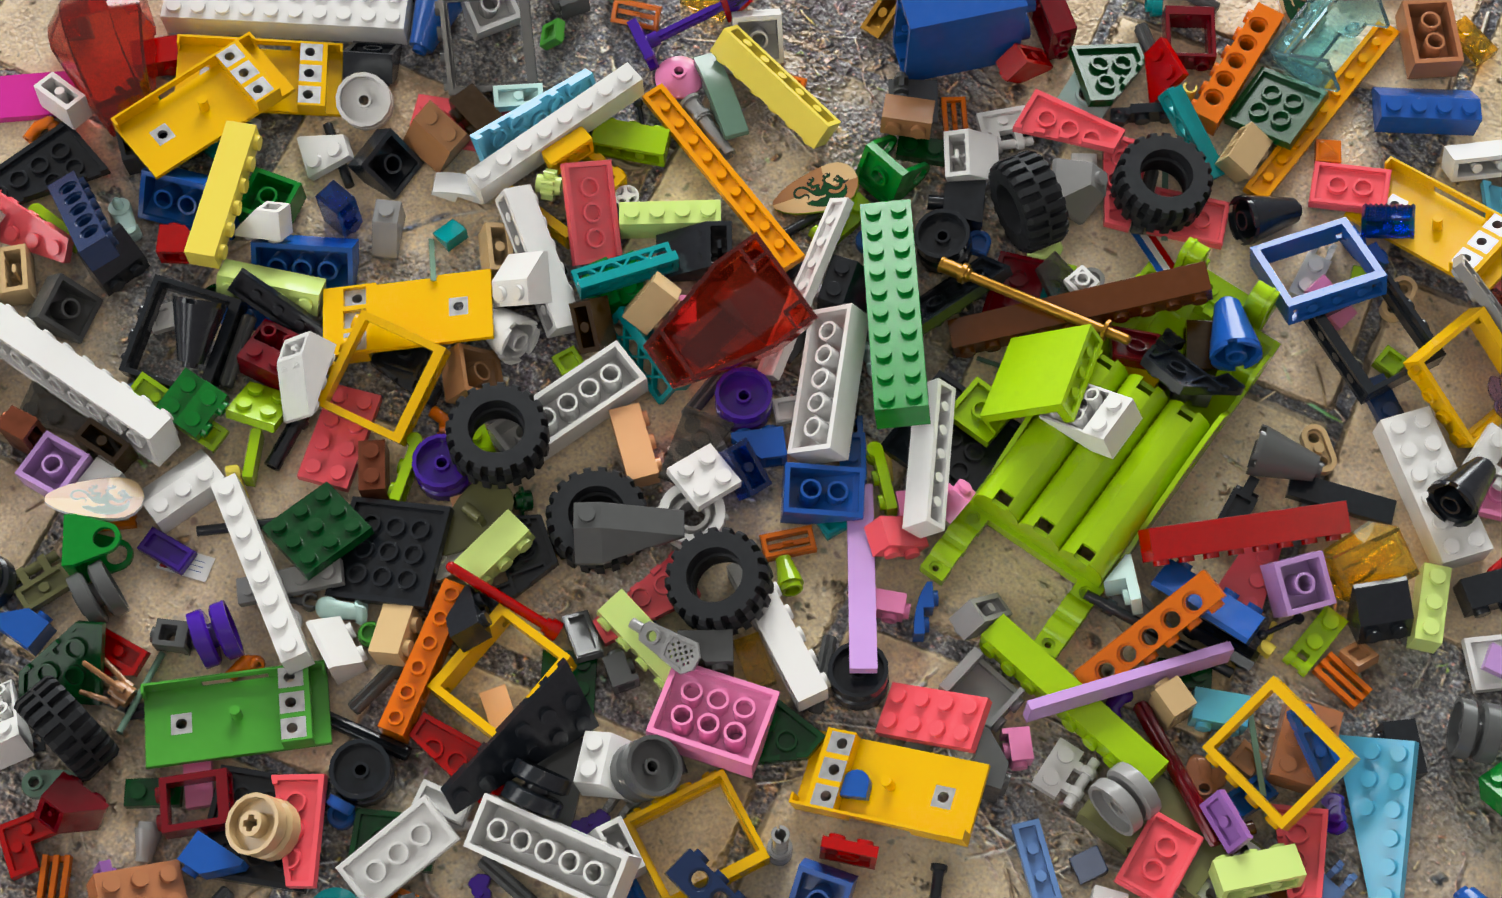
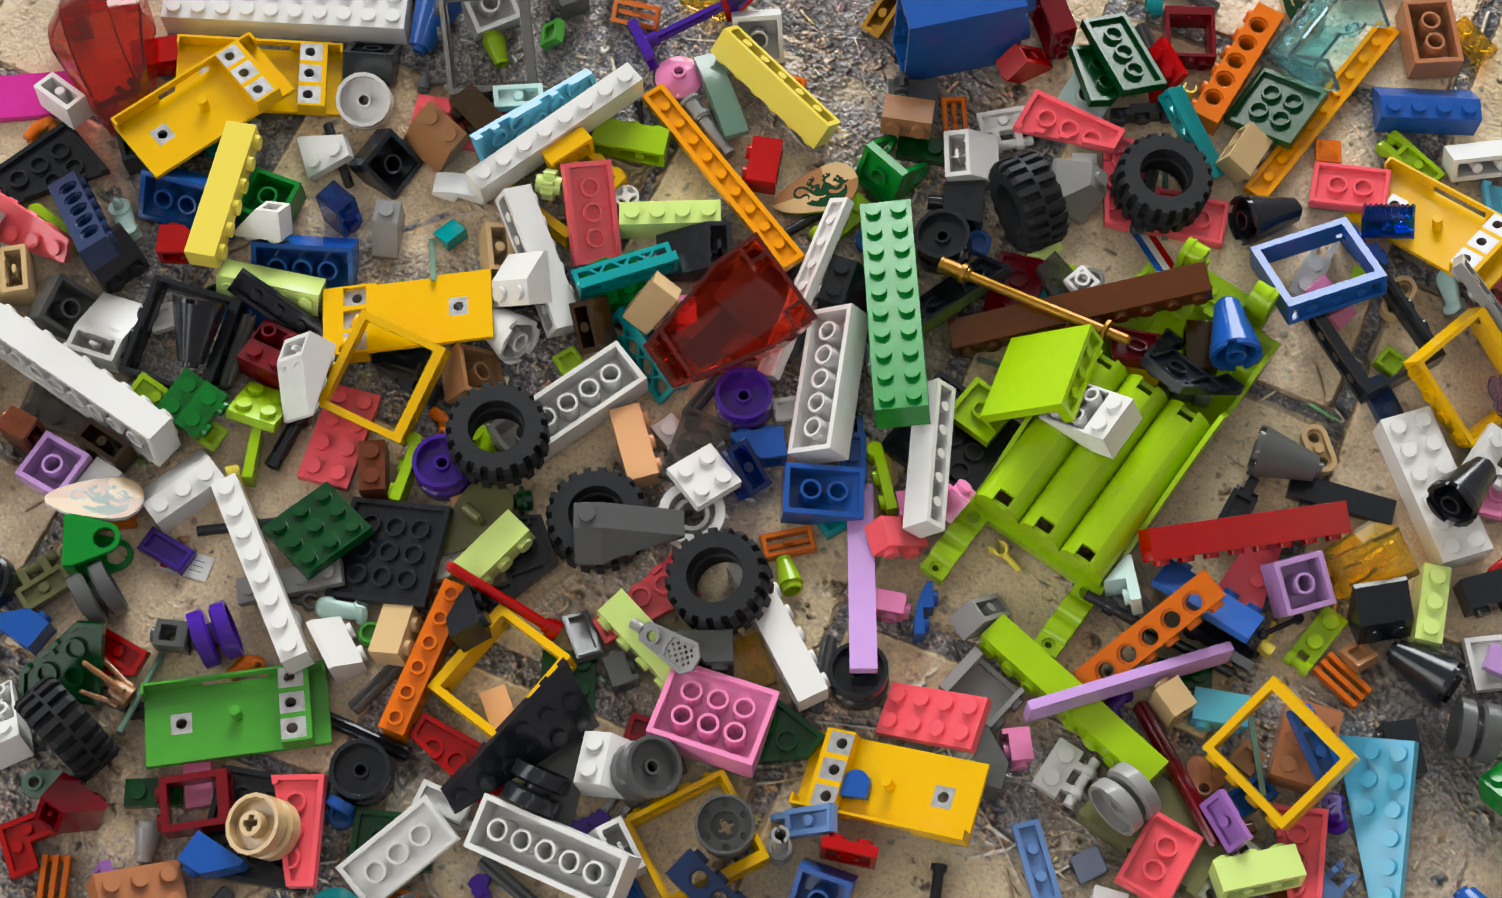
none -> white slope [66,292,142,374]
none -> dark grey hand [417,75,444,94]
none -> lime cone [482,30,509,68]
none -> dark red plate [623,712,651,741]
none -> white plate [651,412,688,449]
none -> dark grey wheel [695,794,756,859]
none -> red brick [741,135,783,195]
none -> medium blue hinge [770,803,838,840]
none -> light yellow hand [988,539,1022,572]
none -> plate [1080,12,1168,97]
none -> lime plate [1375,130,1446,182]
none -> black cone [1386,640,1469,710]
none -> light aqua piece [1436,270,1466,315]

